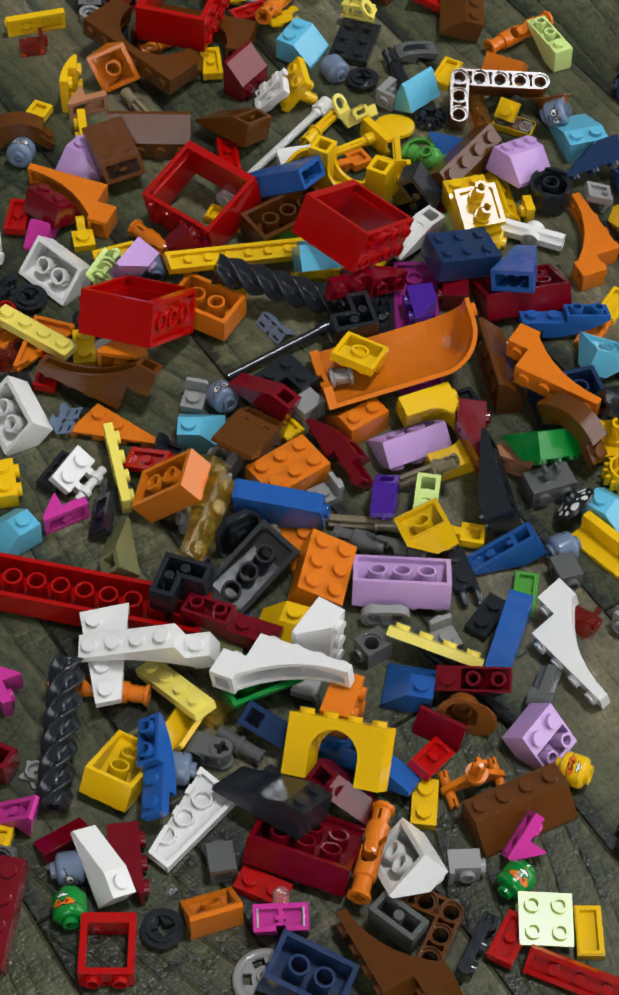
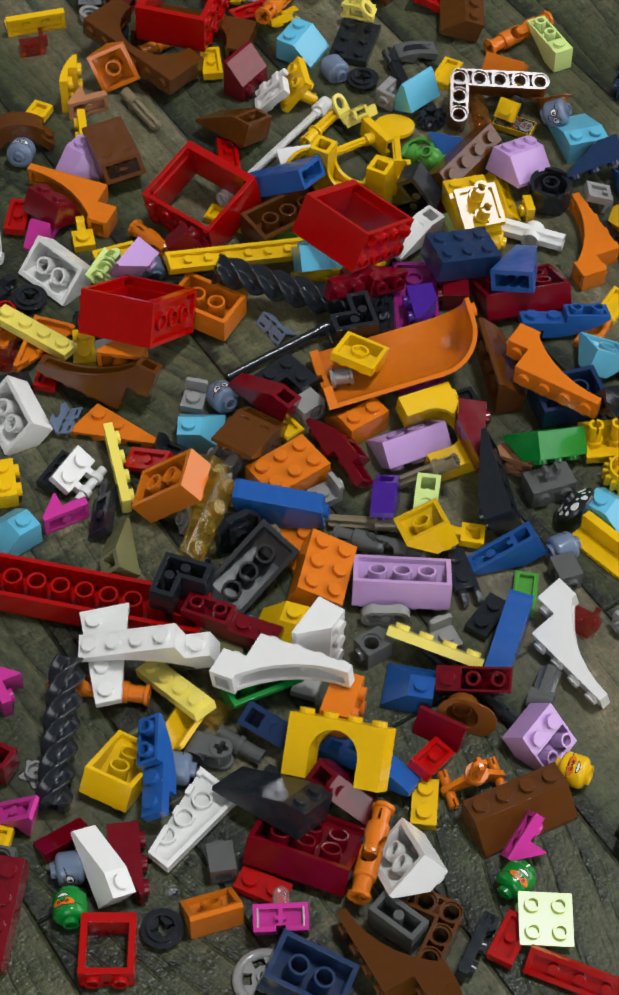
reddish brown slope [107,111,192,159] -> none
orange plate [337,147,372,174] -> none
light grey brick [445,848,486,886] -> none
reddish brown arch [536,393,608,466] -> none
yellow tile [573,905,605,960] -> none

